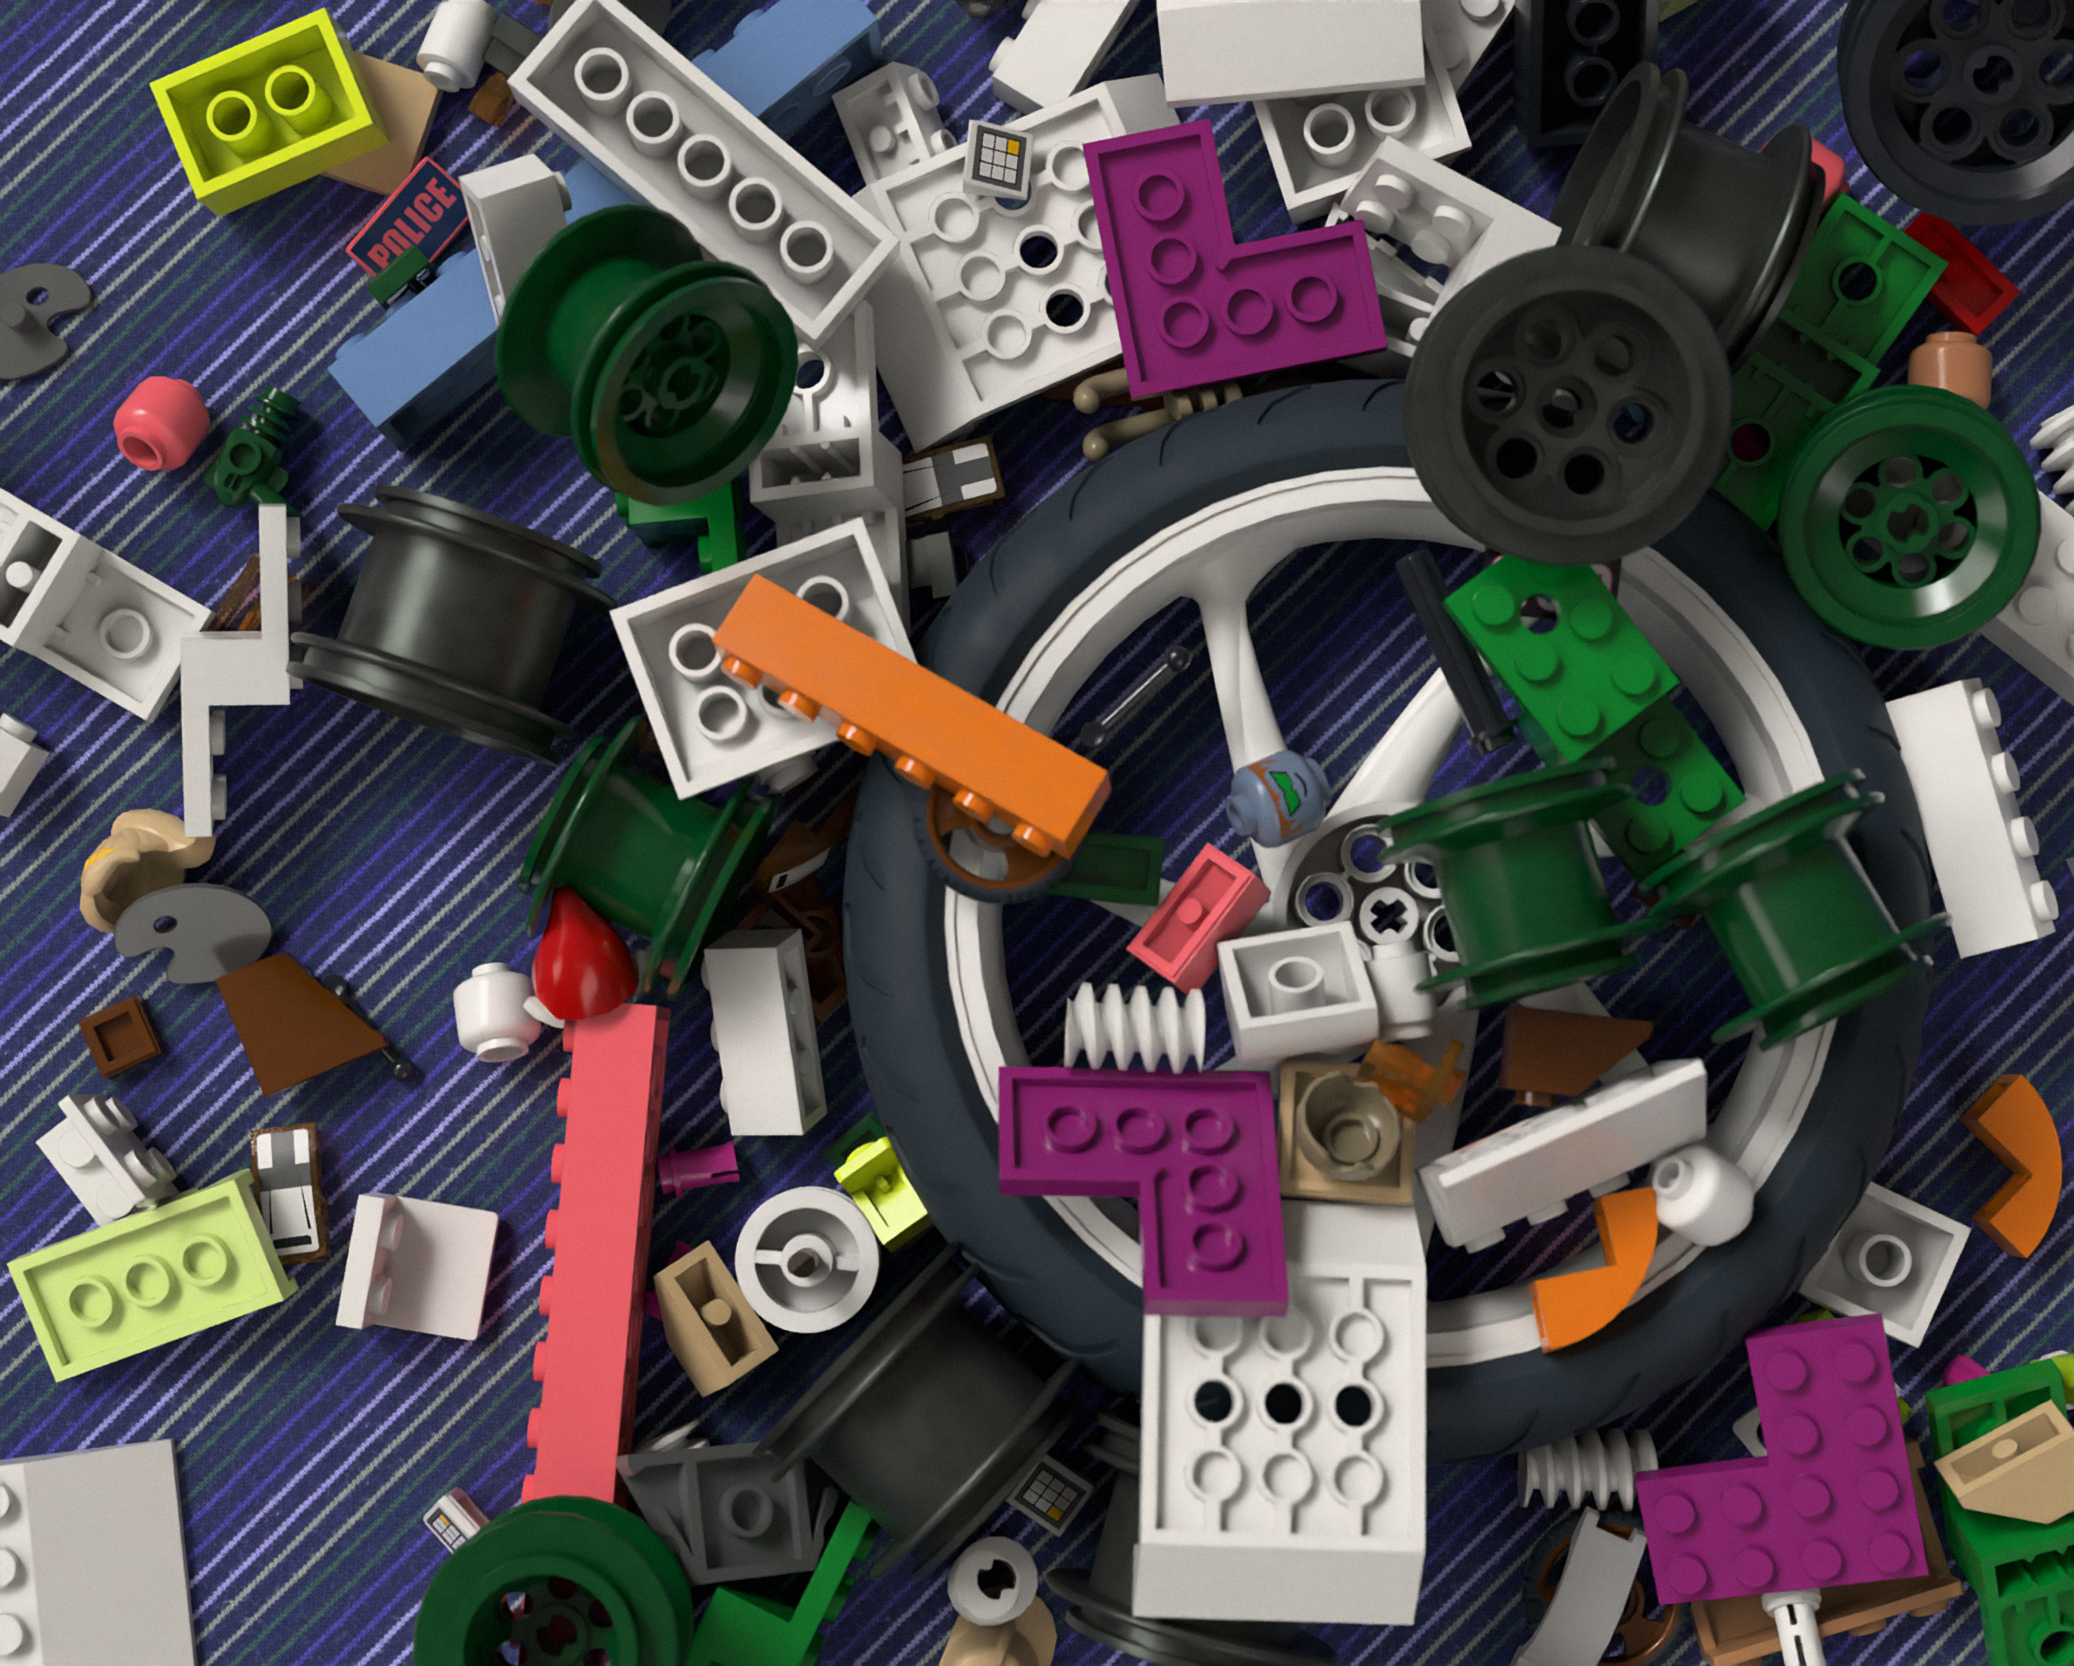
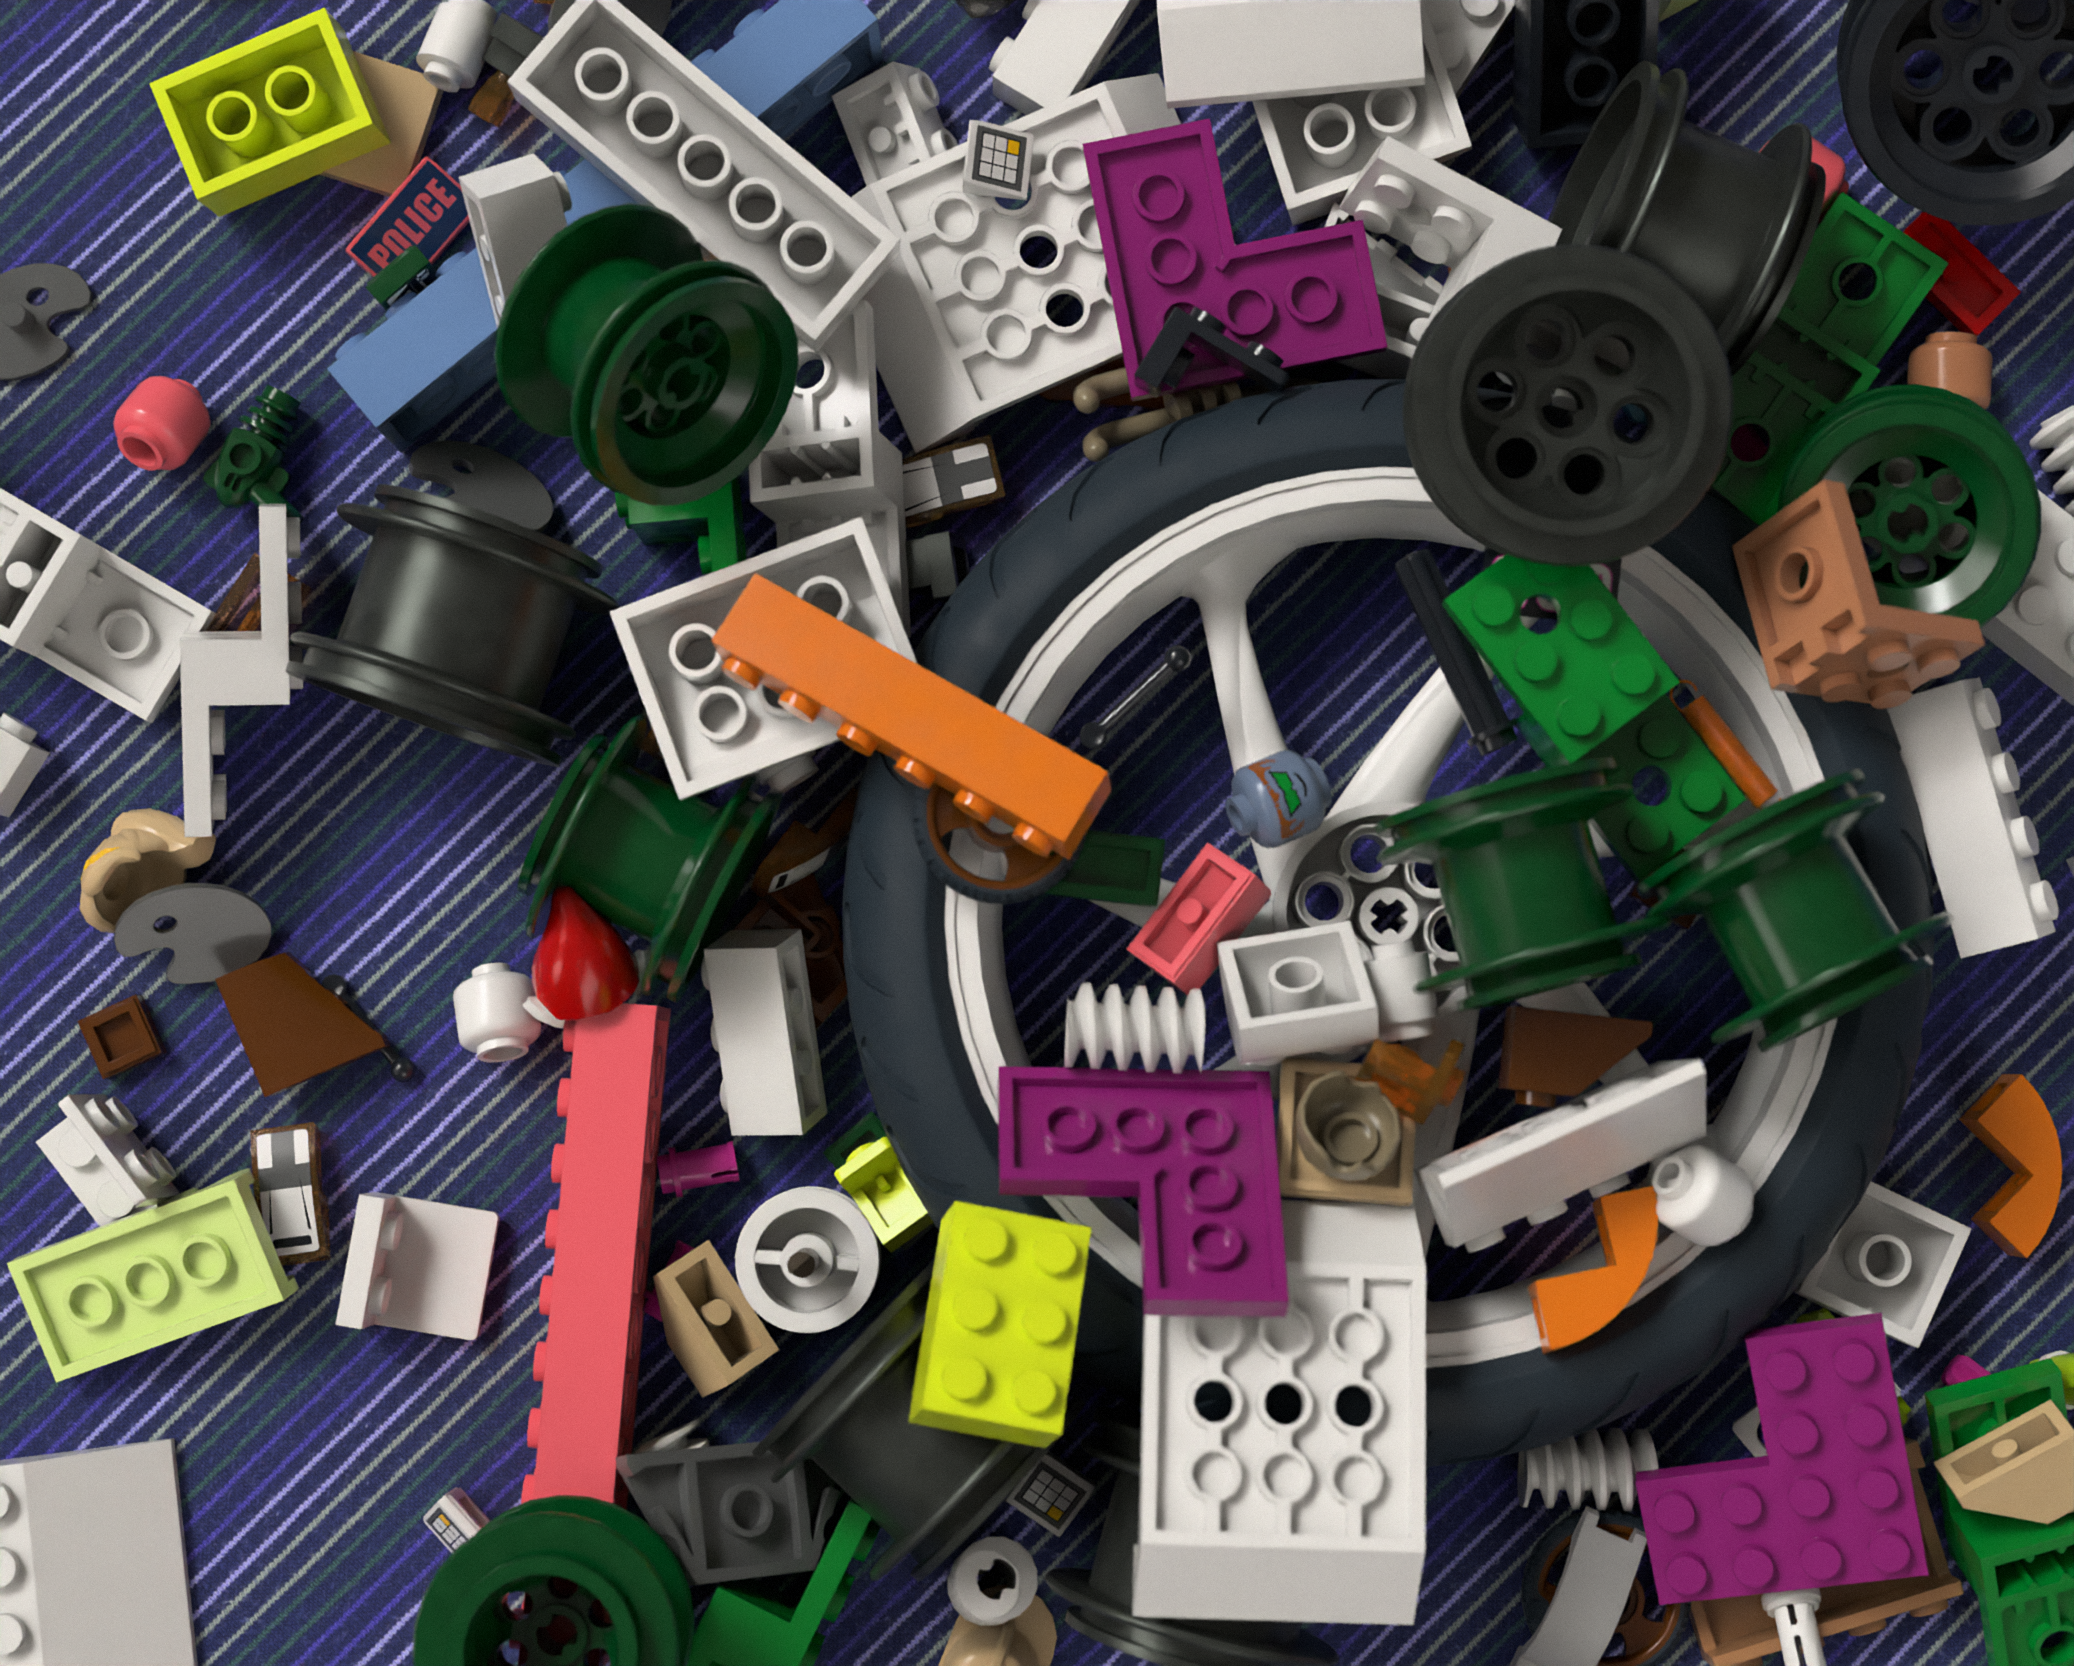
none -> dark grey piece [408,440,553,533]
none -> neon yellow brick [908,1201,1092,1448]
none -> black bracket [1134,306,1289,398]
none -> orange piece [1669,680,1782,810]
none -> nougat bracket [1732,479,1985,709]

